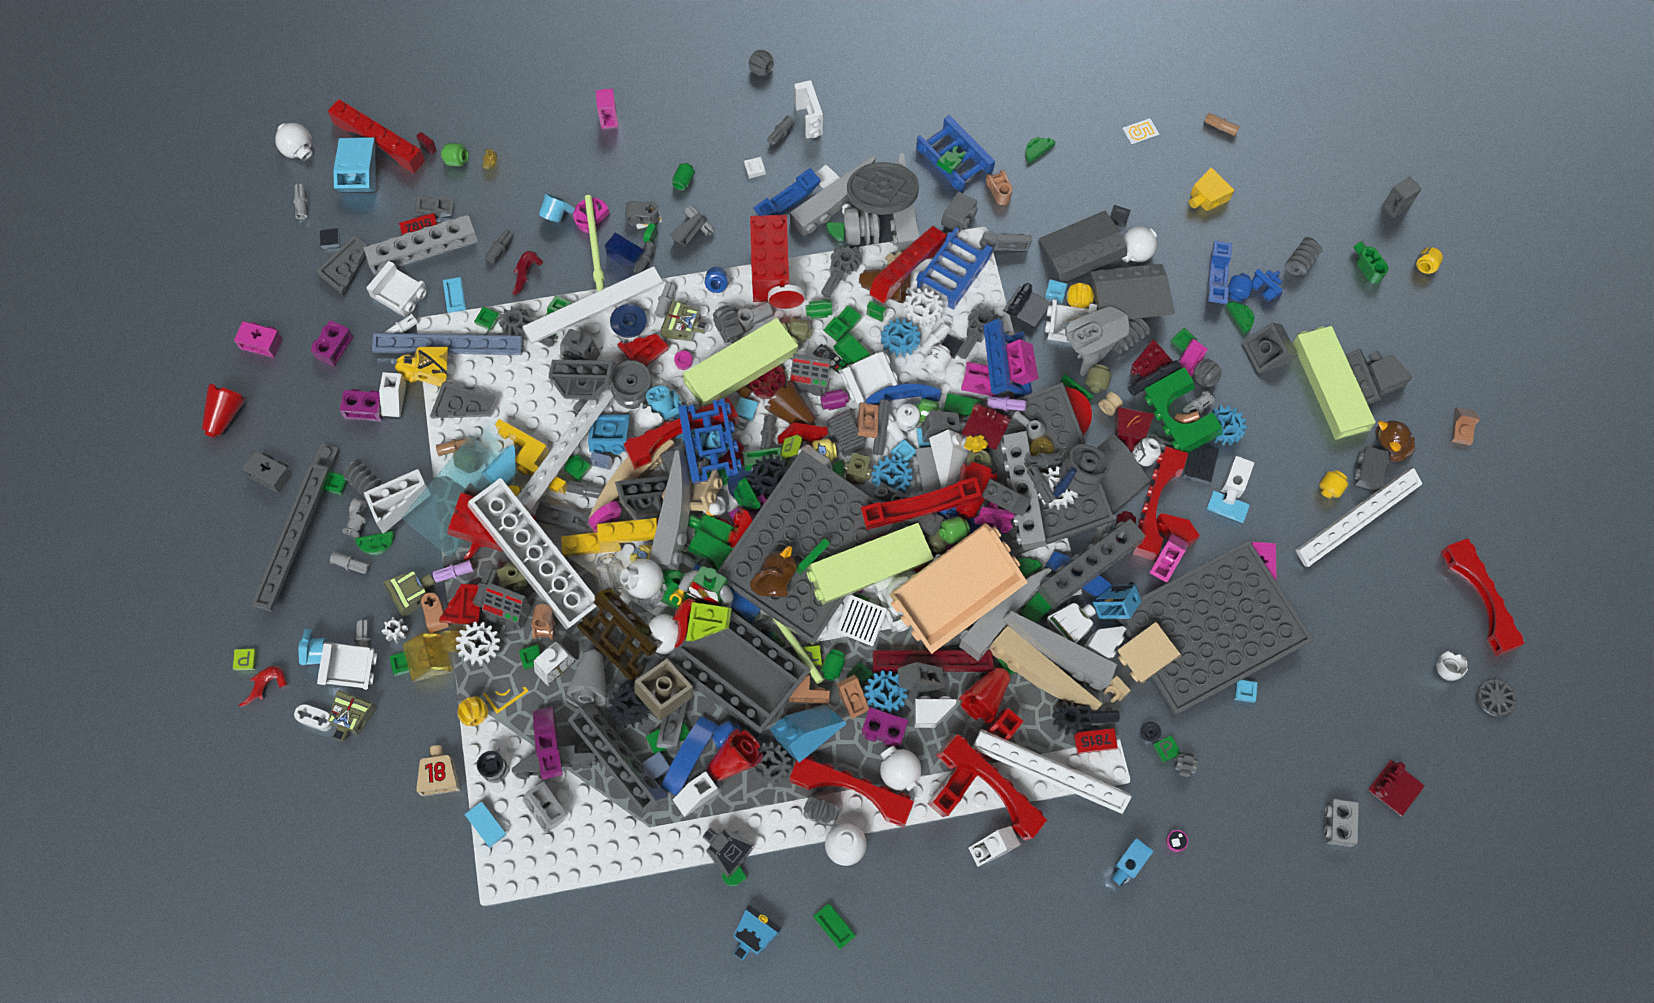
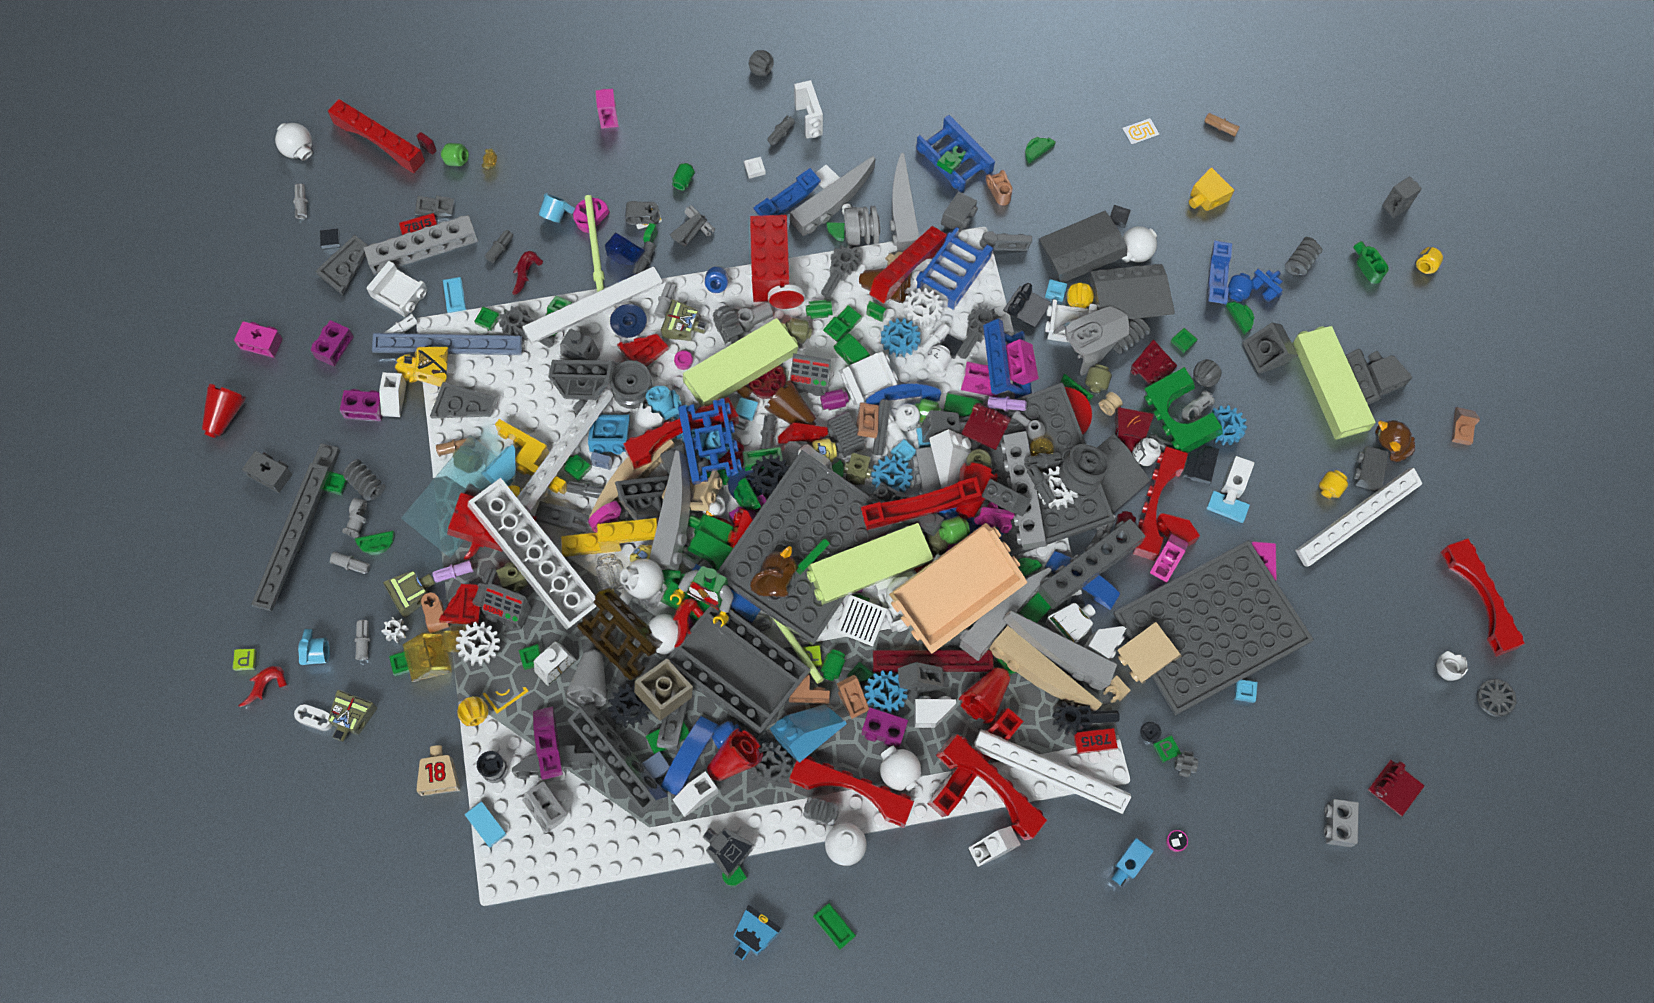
white panel [317,642,377,690] -> none
medium azure slope [333,138,376,192] -> none
white wedge [364,469,431,533] -> none
nougat piece [531,604,555,639] -> none
lime wing [686,602,732,642] -> none
dark green tile [761,629,786,648] -> none
lime tile [781,435,802,458] -> none
black sticker [812,343,848,374] -> none
dark grey plate [847,162,919,215] -> none
yellow plant [964,435,988,452] -> none
dark blue animal [1053,468,1077,497] -> none
dark azure torso [1093,582,1141,619] -> none
black pin [1128,360,1182,397] -> none
nougat arm [1174,411,1200,424] -> none
dark pink tile [1178,339,1208,377] -> none

